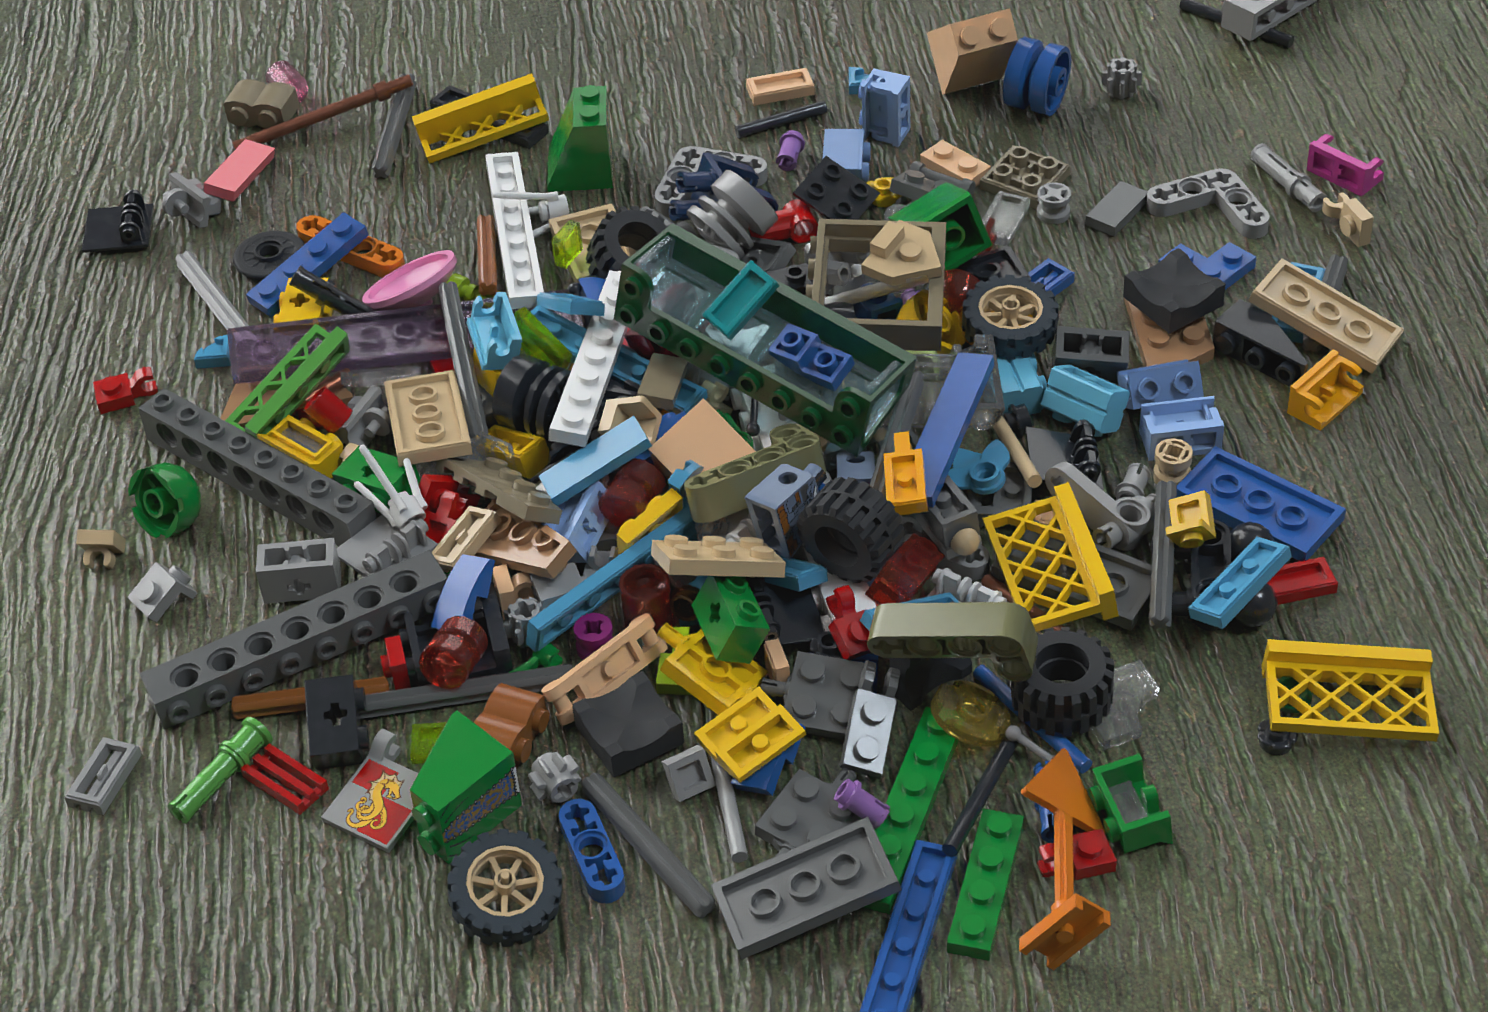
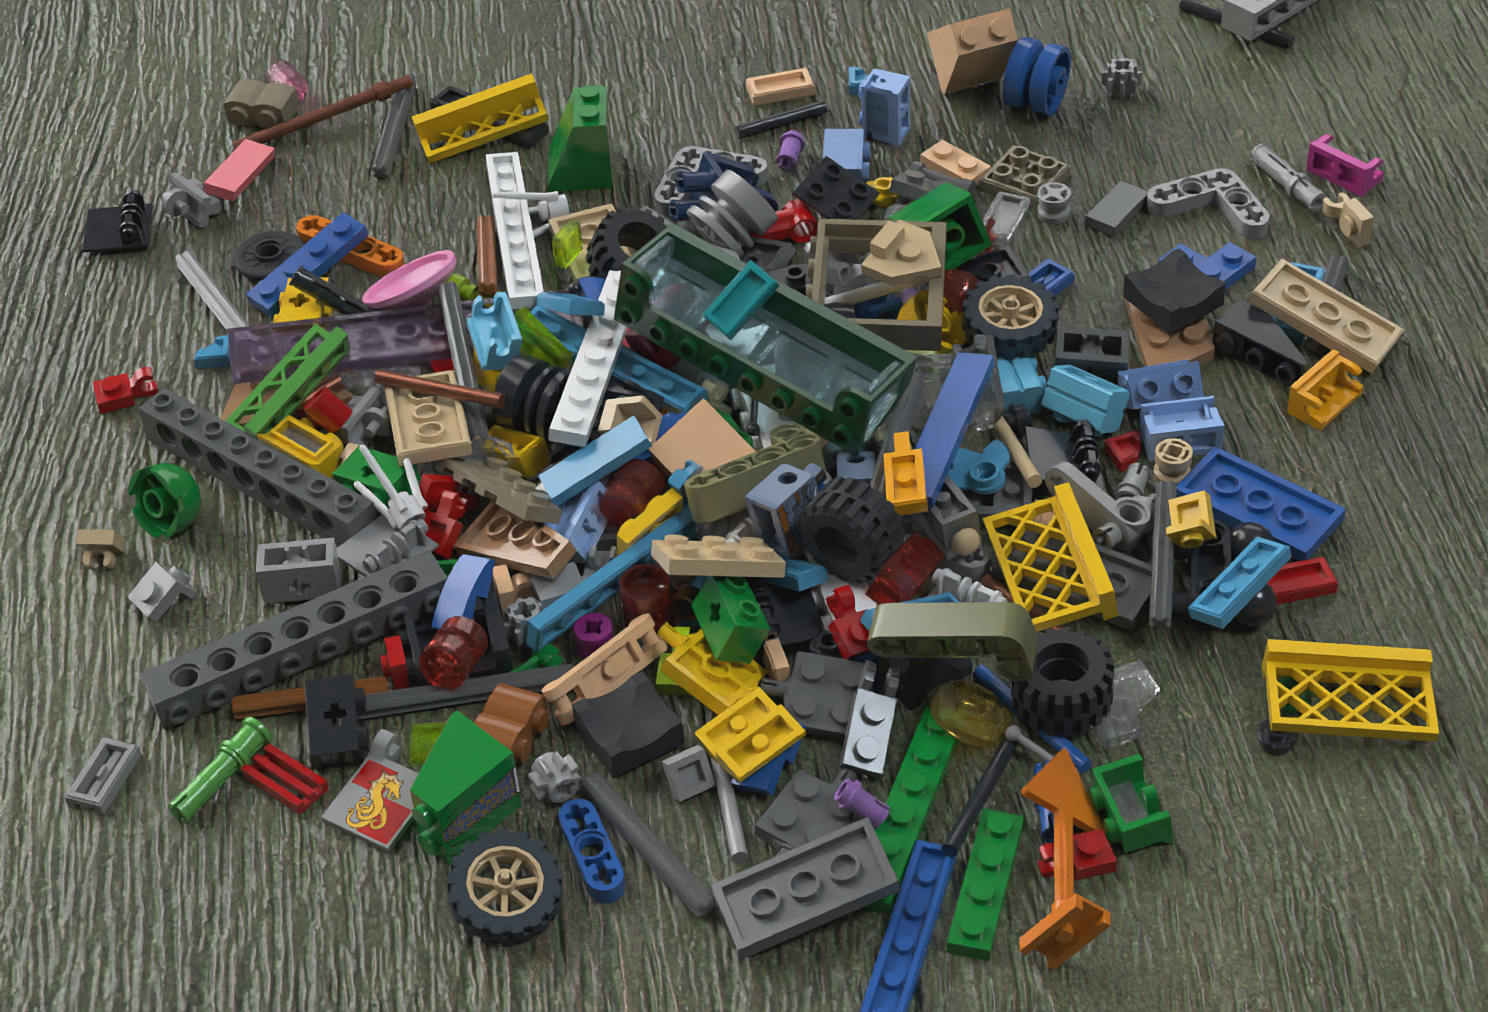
tan tile [432,506,502,573] -> none
dark tan tile [637,353,688,410] -> none
blue slope [768,323,855,392] -> none
none -> copper bar [374,369,505,408]
none -> red tile [1104,429,1142,472]

